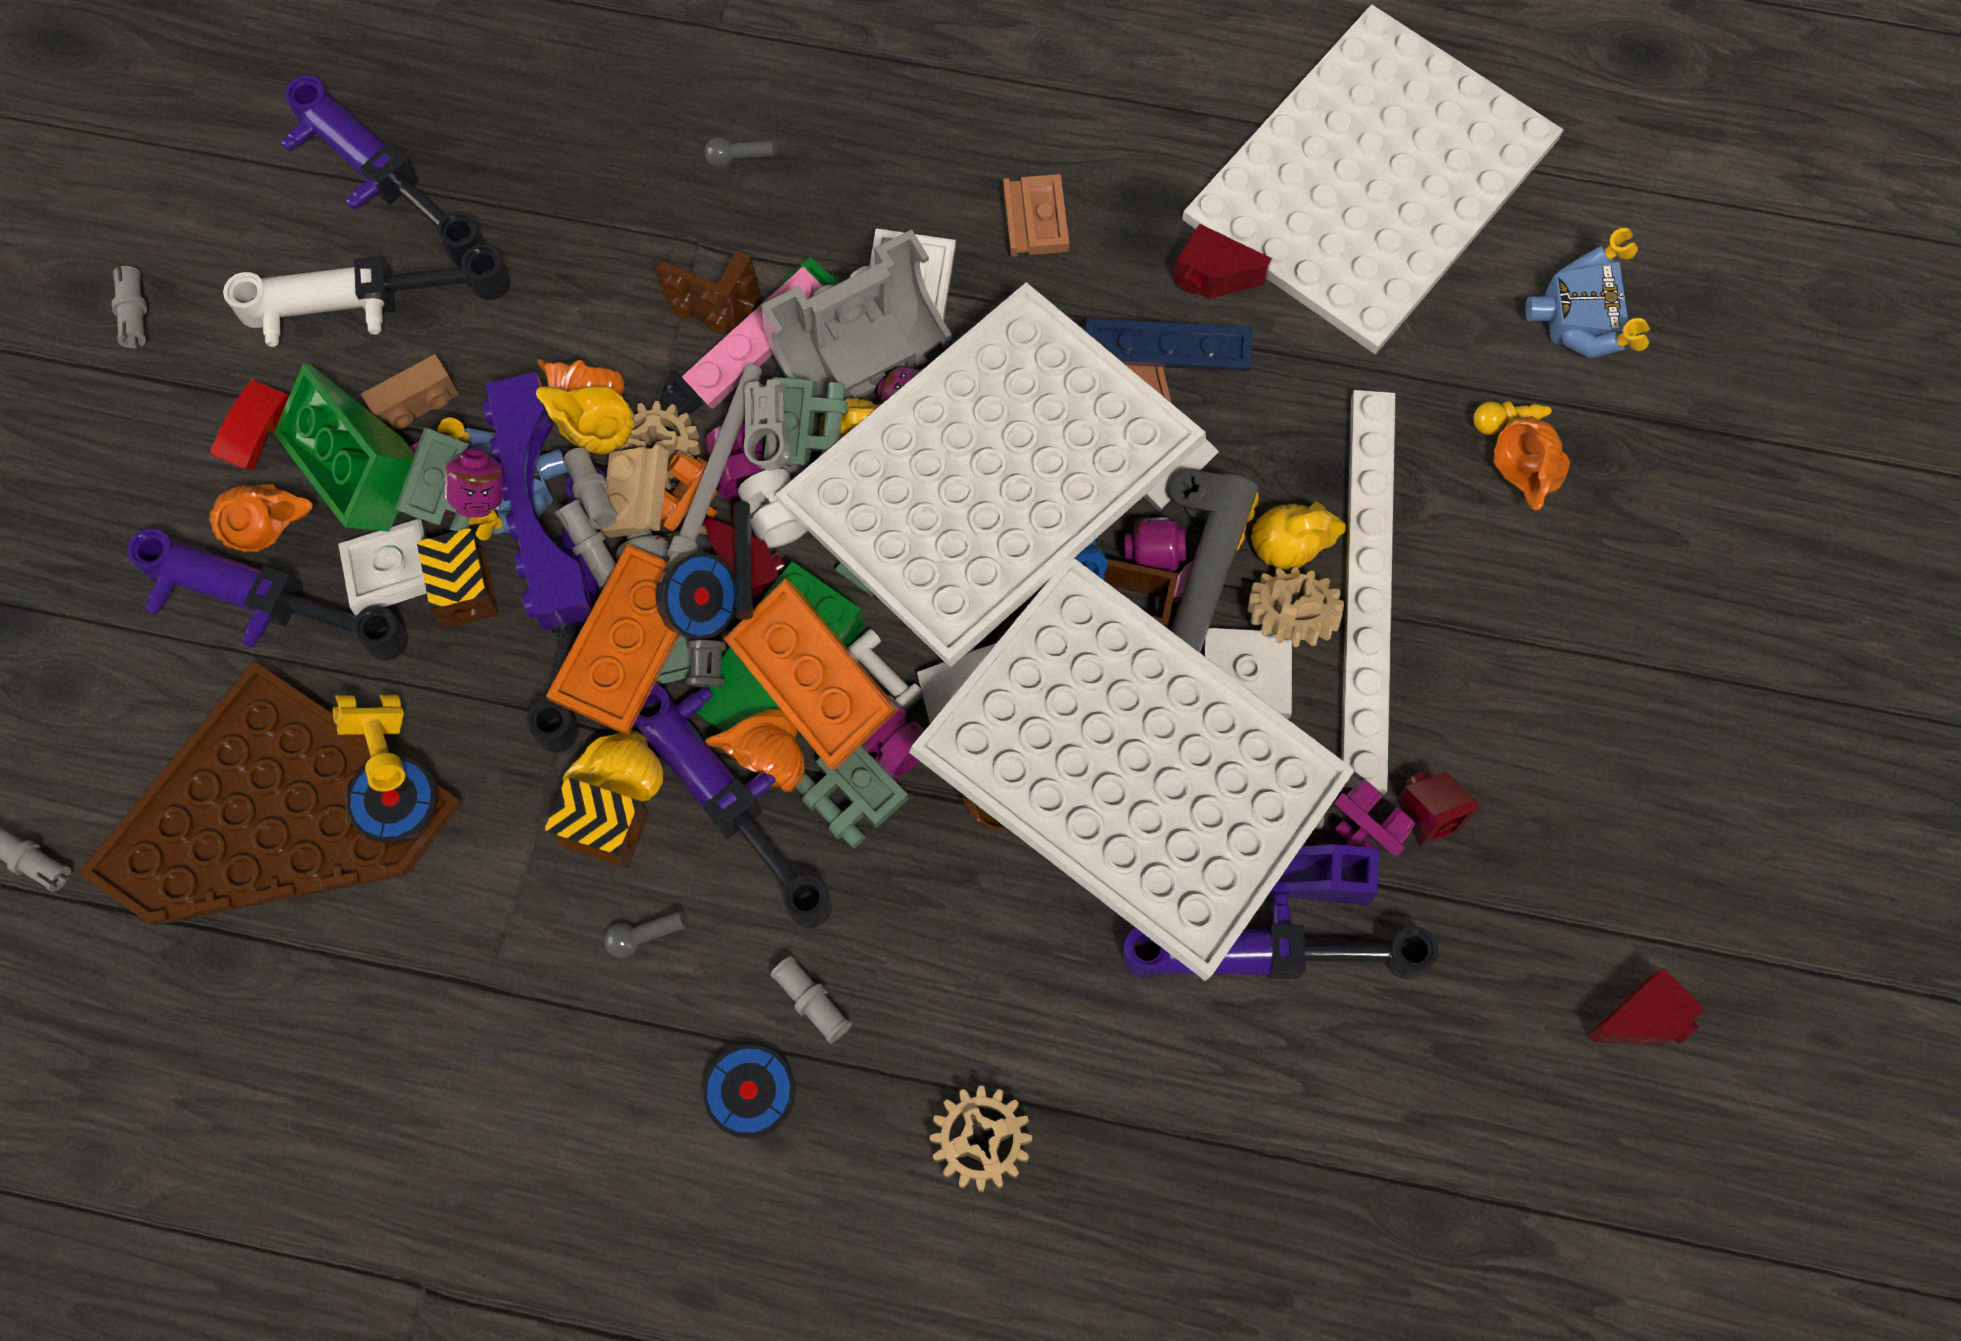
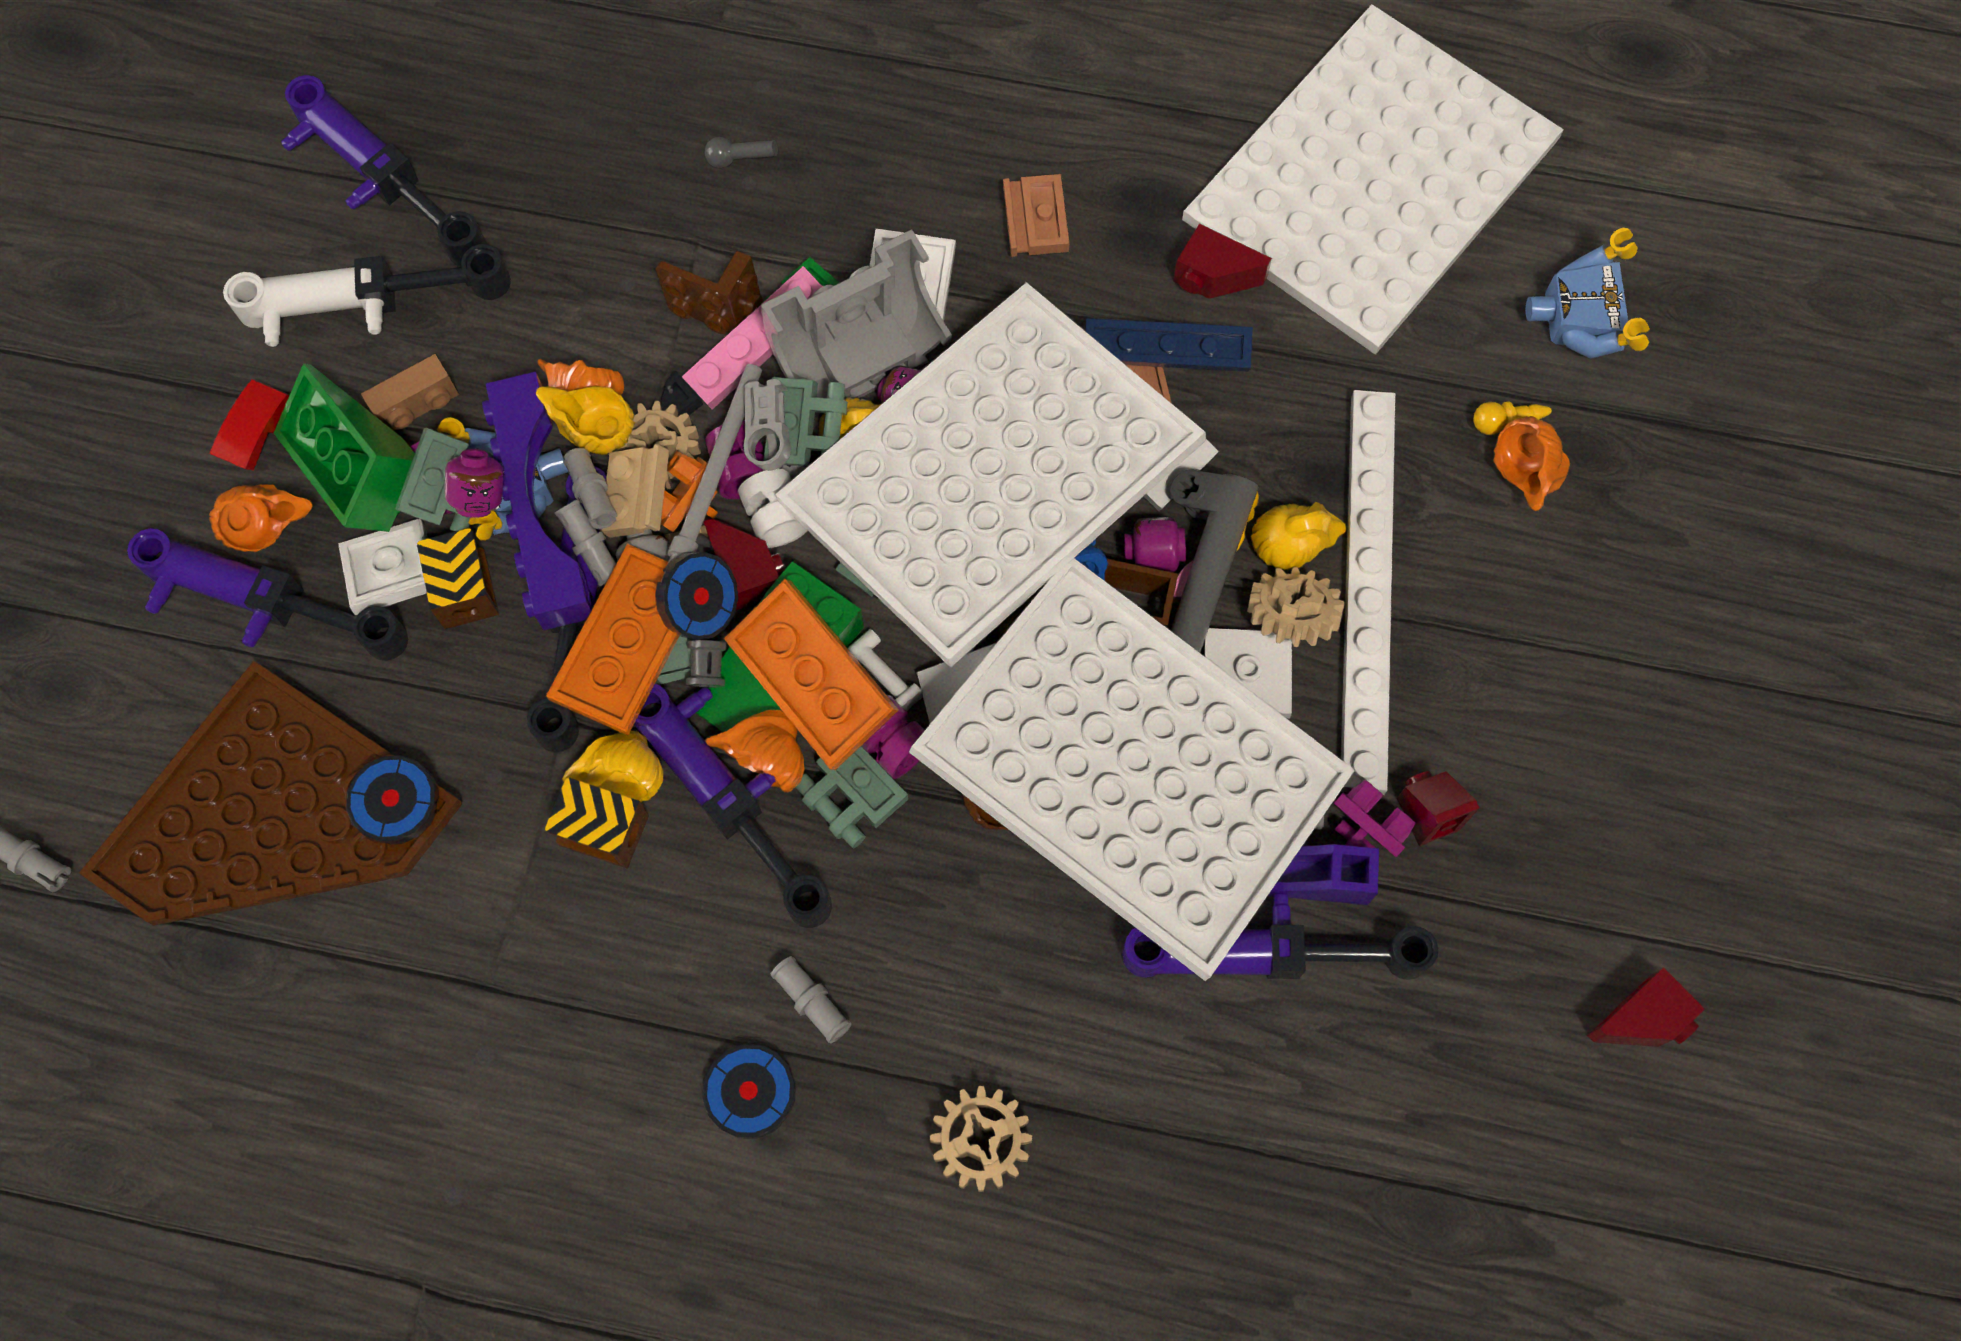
light grey pin [112,266,147,348] -> none
yellow bar [333,695,405,792] -> none
dark grey bar [604,911,688,959] -> none
black bar [733,501,753,620] -> none

